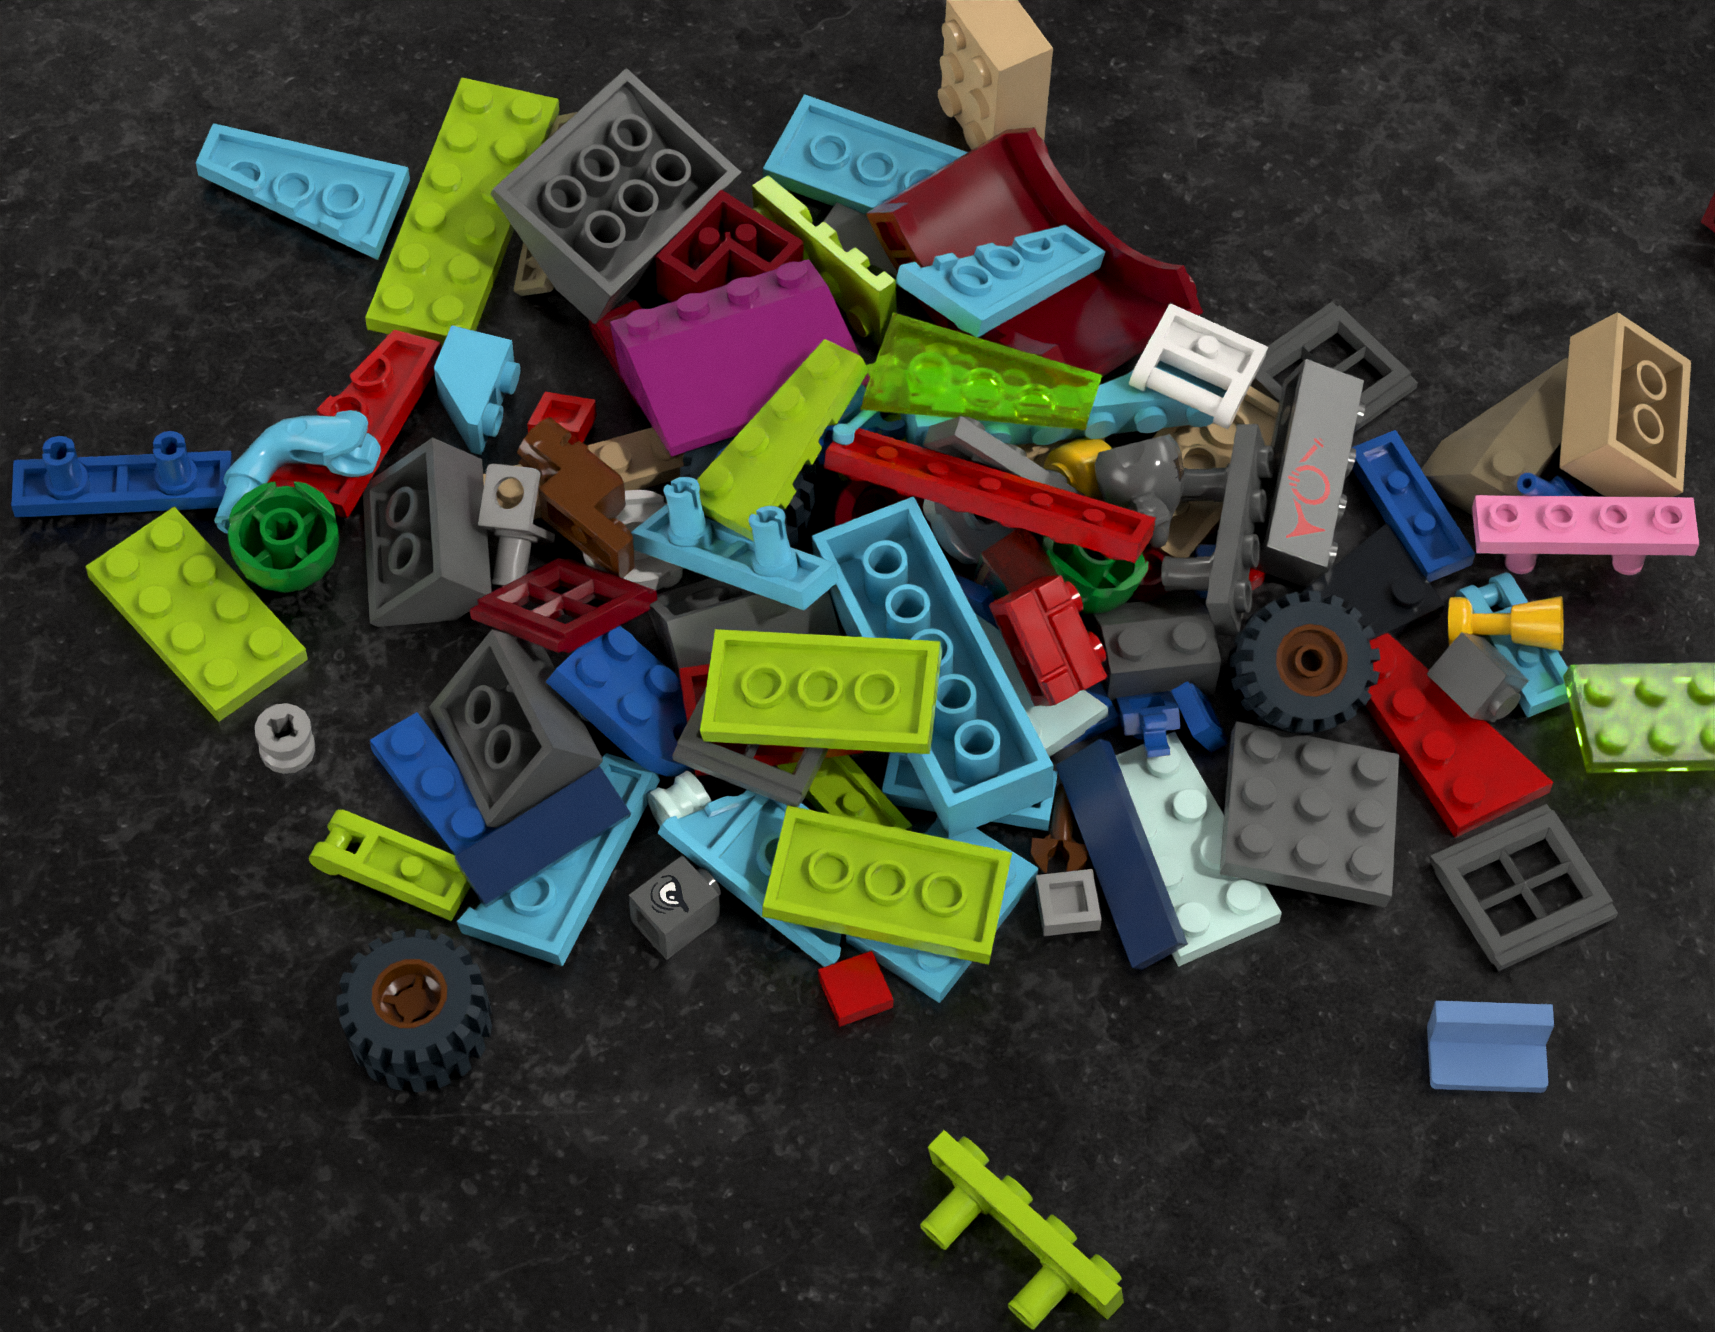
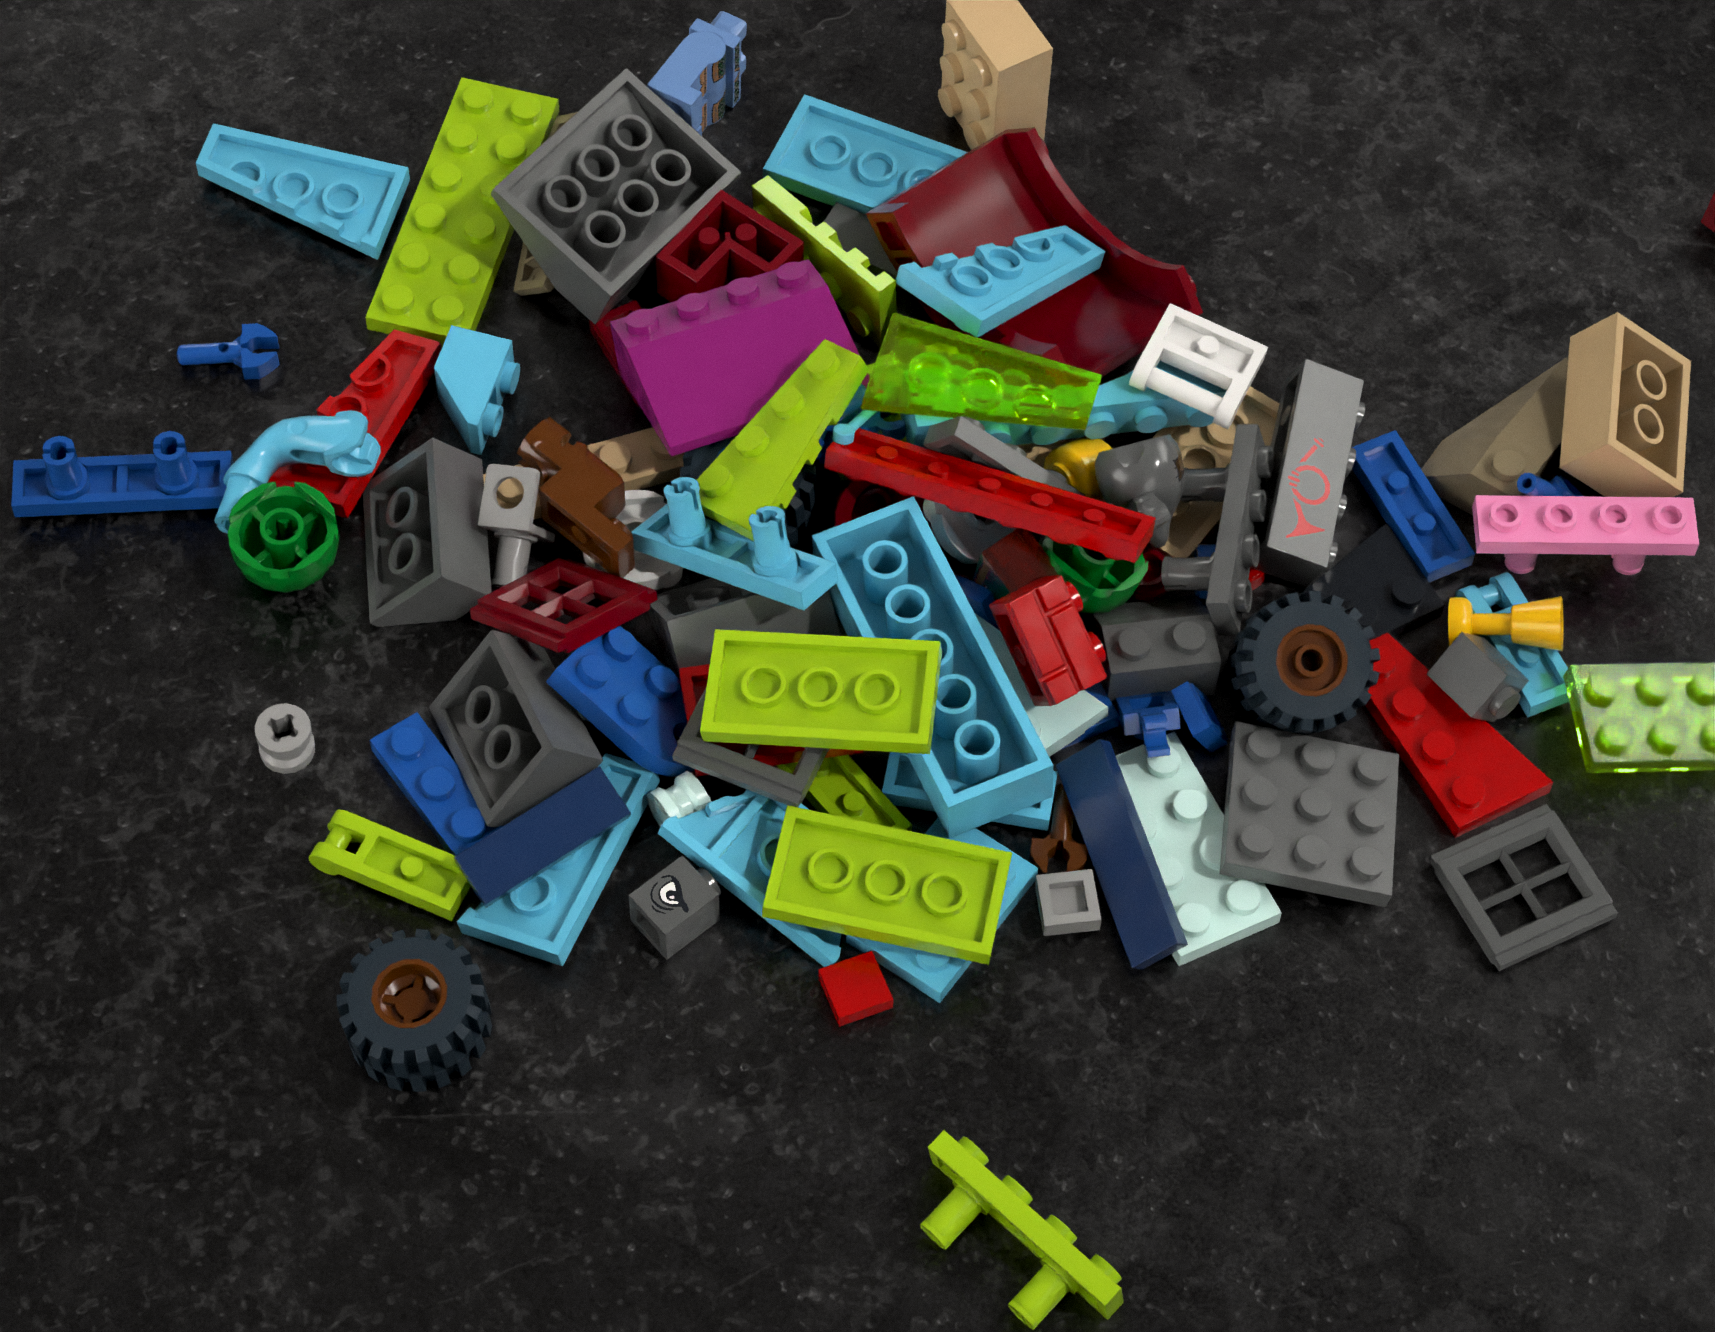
lime plate [85,506,308,722] -> none
red plate [527,392,597,445] -> none
dark grey piece [1250,302,1418,432] -> none
medium blue panel [1427,1001,1554,1093] -> none
none -> blue bar [177,323,279,380]
none -> medium blue hips [647,11,747,136]

